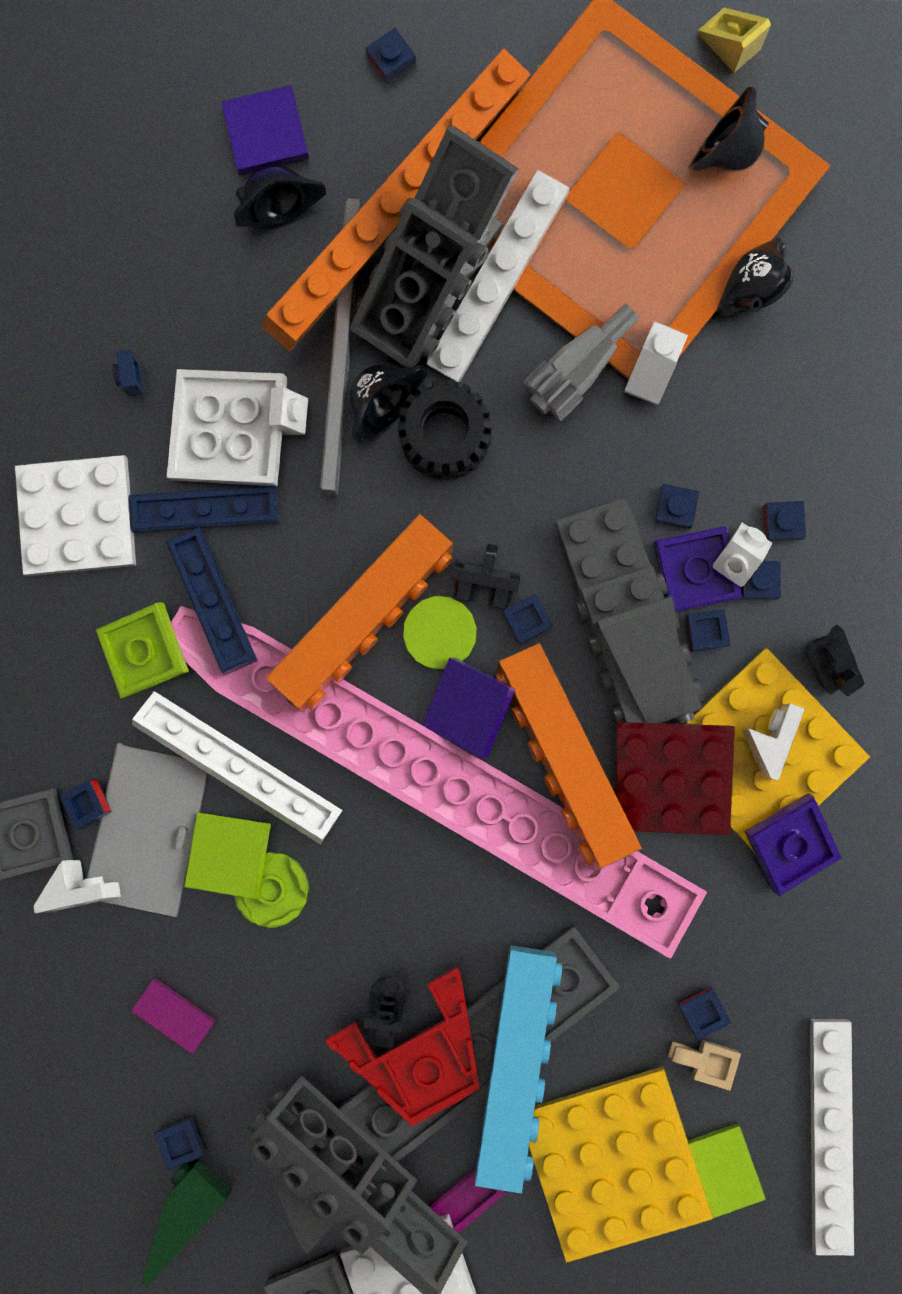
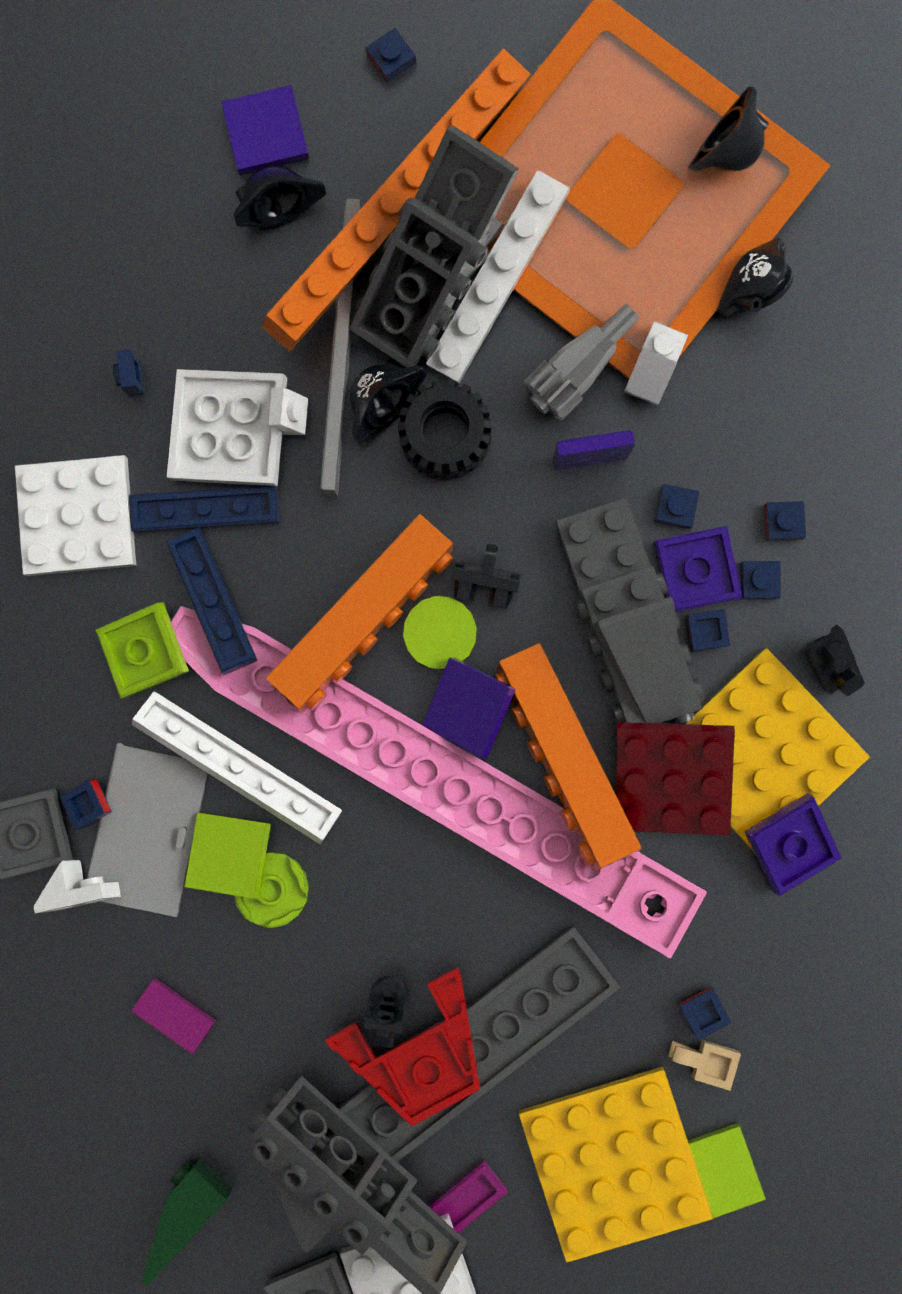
dark blue plate [154,1117,206,1171] -> none
medium azure brick [475,945,562,1194] -> none
dark blue plate [502,594,553,644] -> none
light yellow slope [697,7,771,73] -> none
white bracket [713,523,772,587] -> none
white slope [742,703,805,781] -> none
white plate [810,1019,854,1256] -> none
none -> dark purple tile [553,430,635,470]

